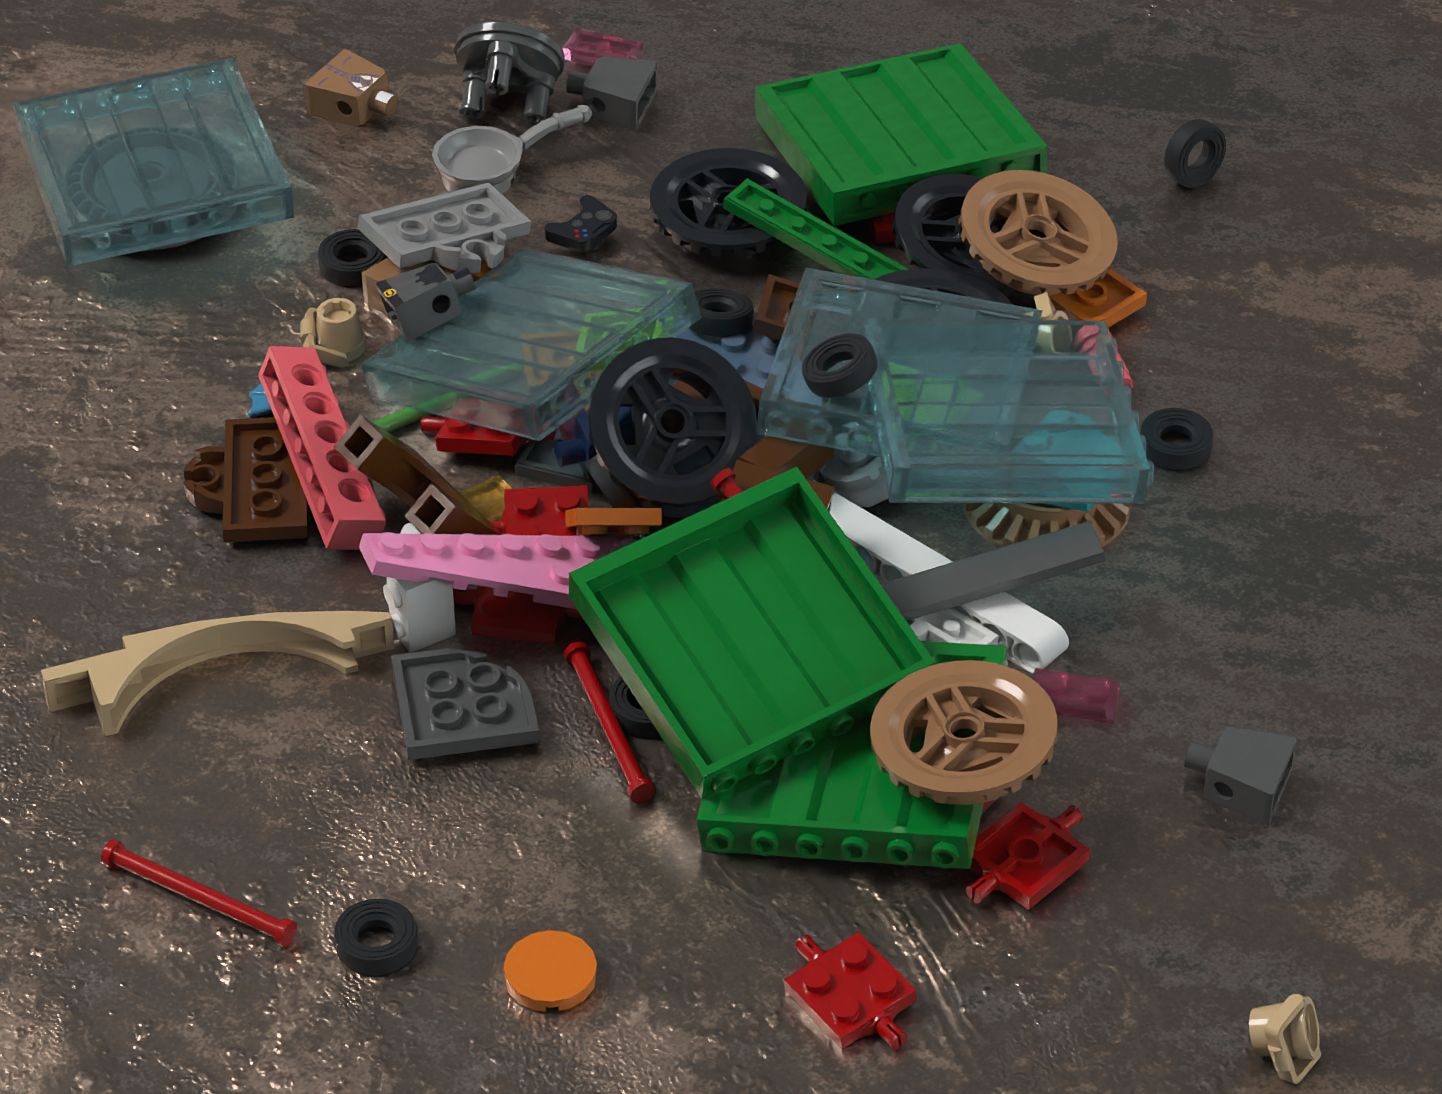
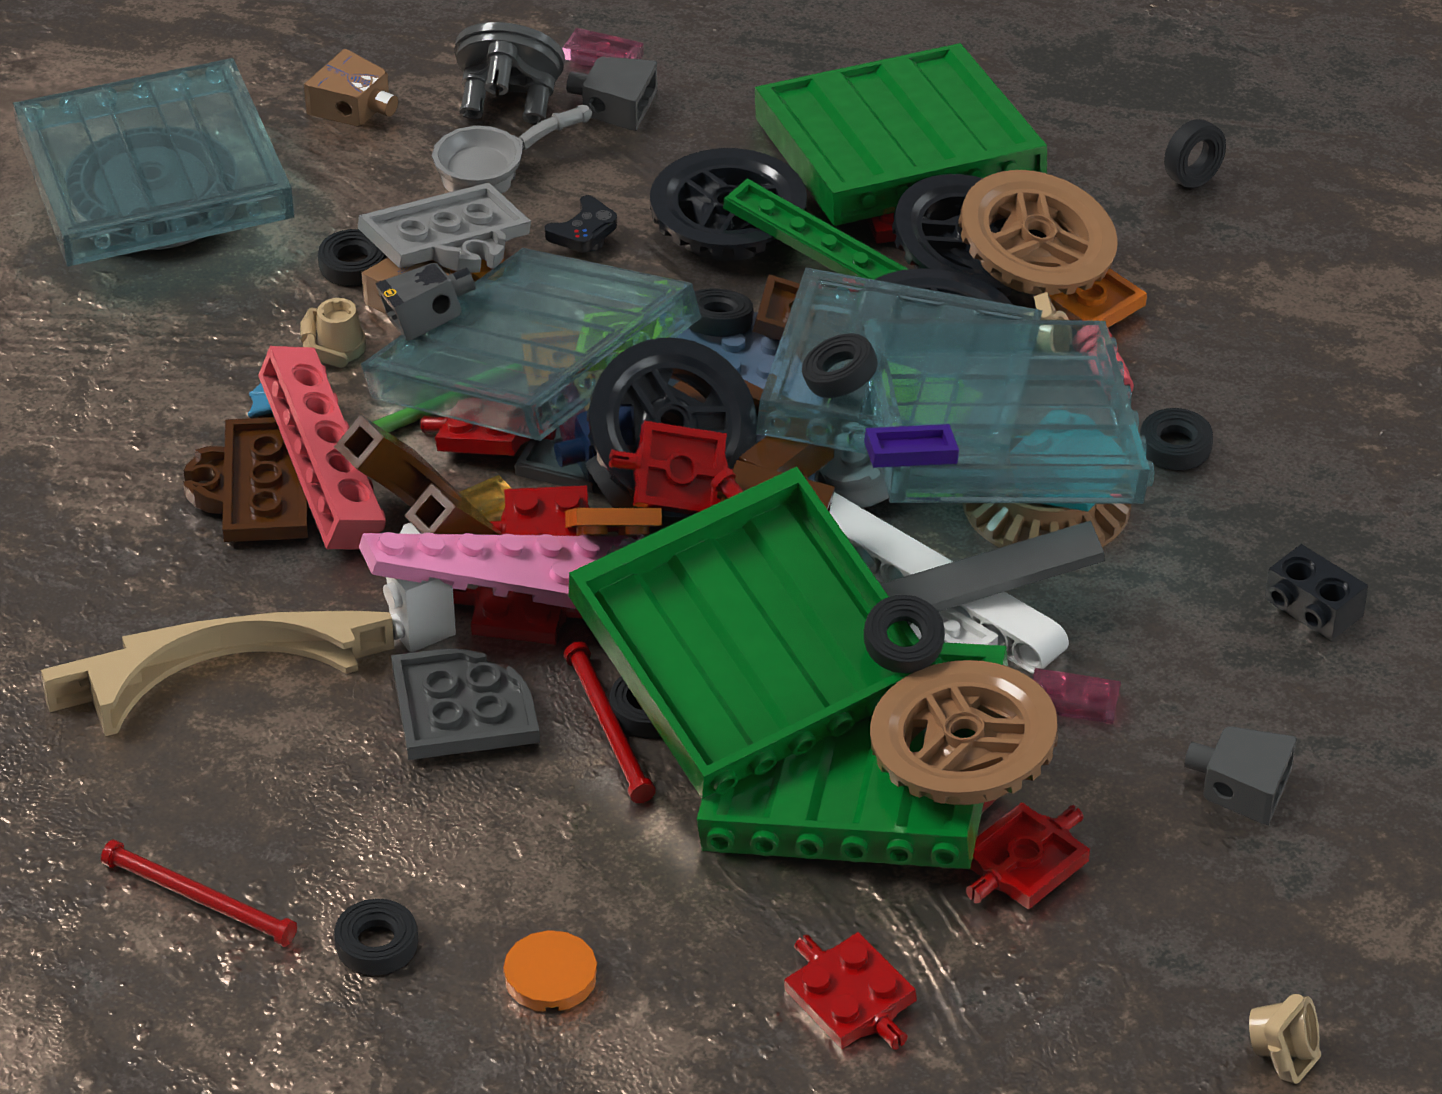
none -> red plate [609,421,733,515]
none -> black tyre [863,595,945,673]
none -> dark purple tile [864,424,959,468]
none -> black brick [1265,544,1368,641]

